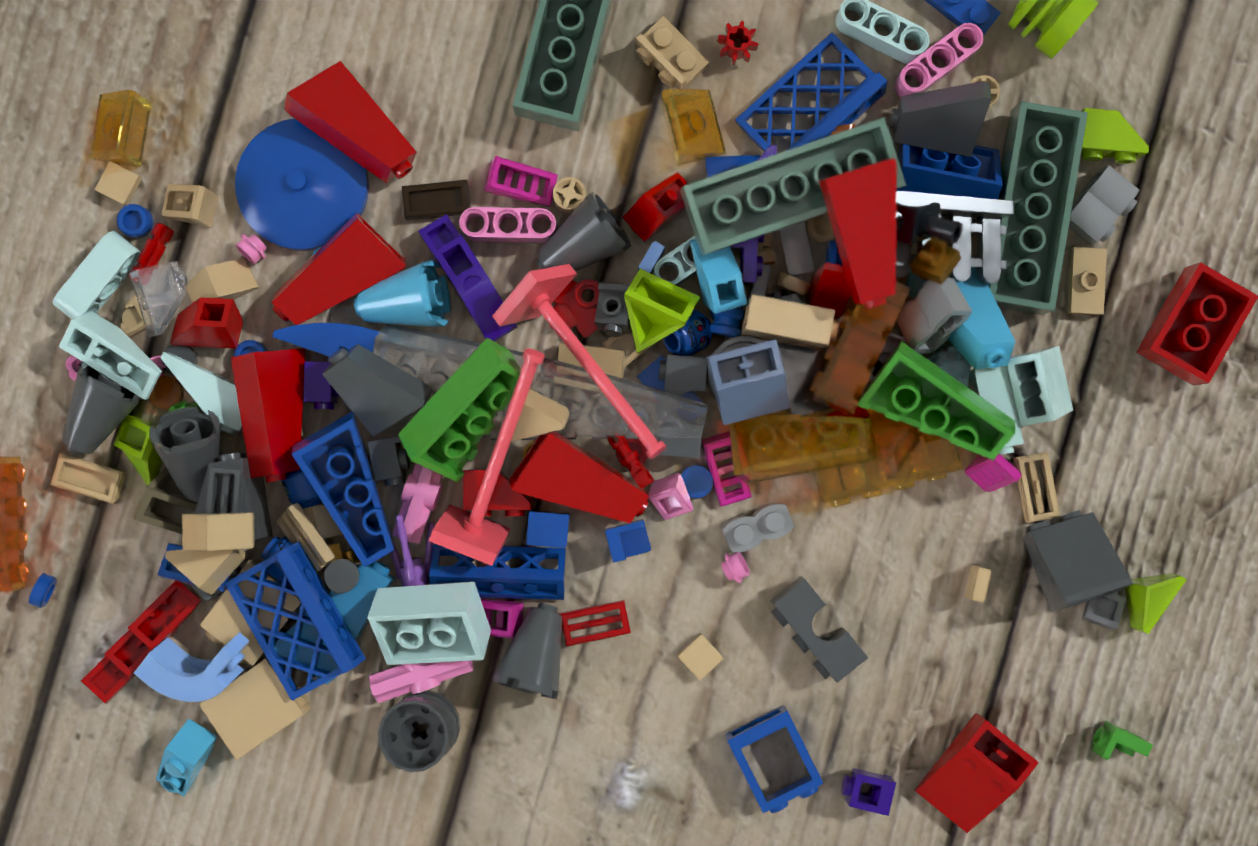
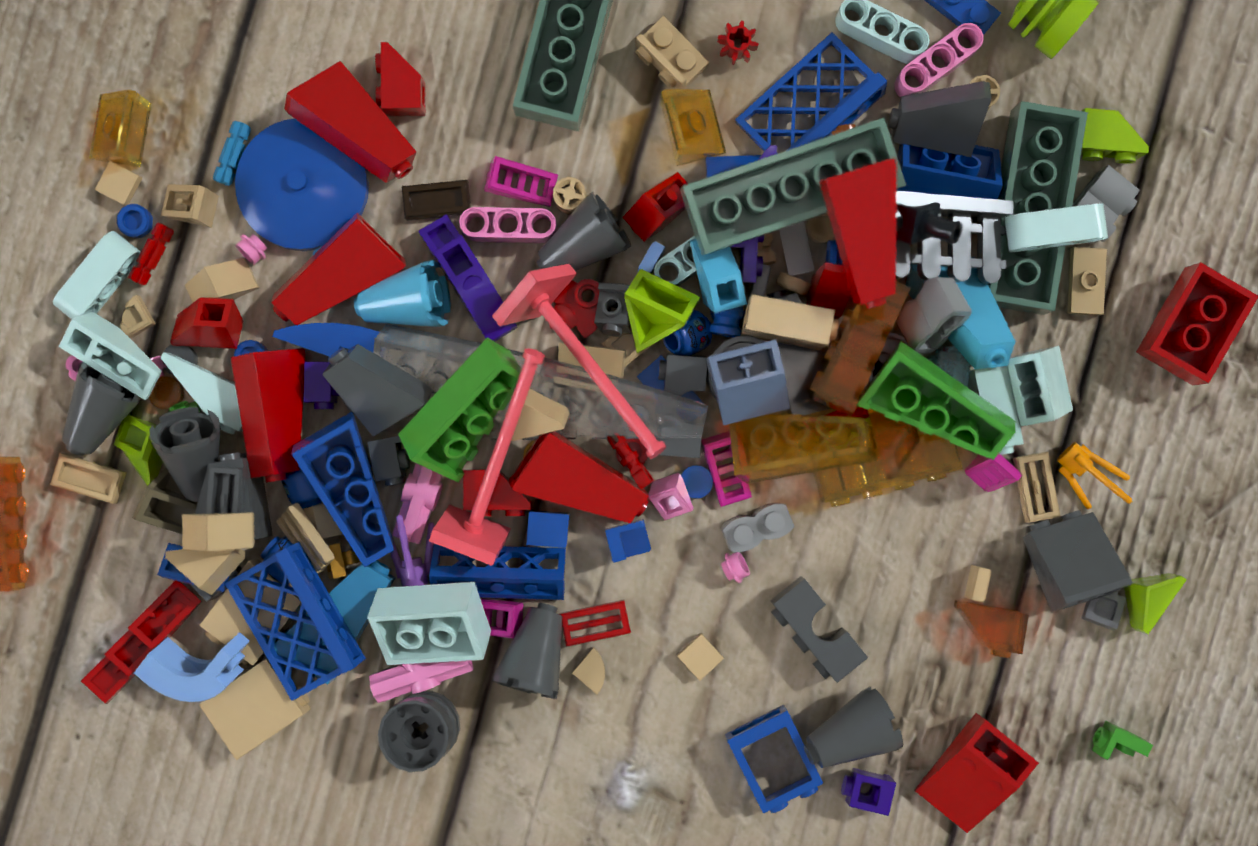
blue tile [28,573,57,608] -> none
clear slope [129,261,188,337] -> none
medium azure slope [156,719,217,797] -> none
dark grey tile [324,559,360,593] -> none
pearl gold tile [910,237,961,285] -> none
none -> dark azure axle [213,121,251,186]
none -> red slope [375,42,426,116]
none -> tan tile [572,647,605,694]
none -> dark grey cone [804,687,903,768]
none -> clear orange slope [954,600,1029,658]
none -> light aqua beam [1004,203,1108,252]
none -> light orange plant [1057,442,1133,509]

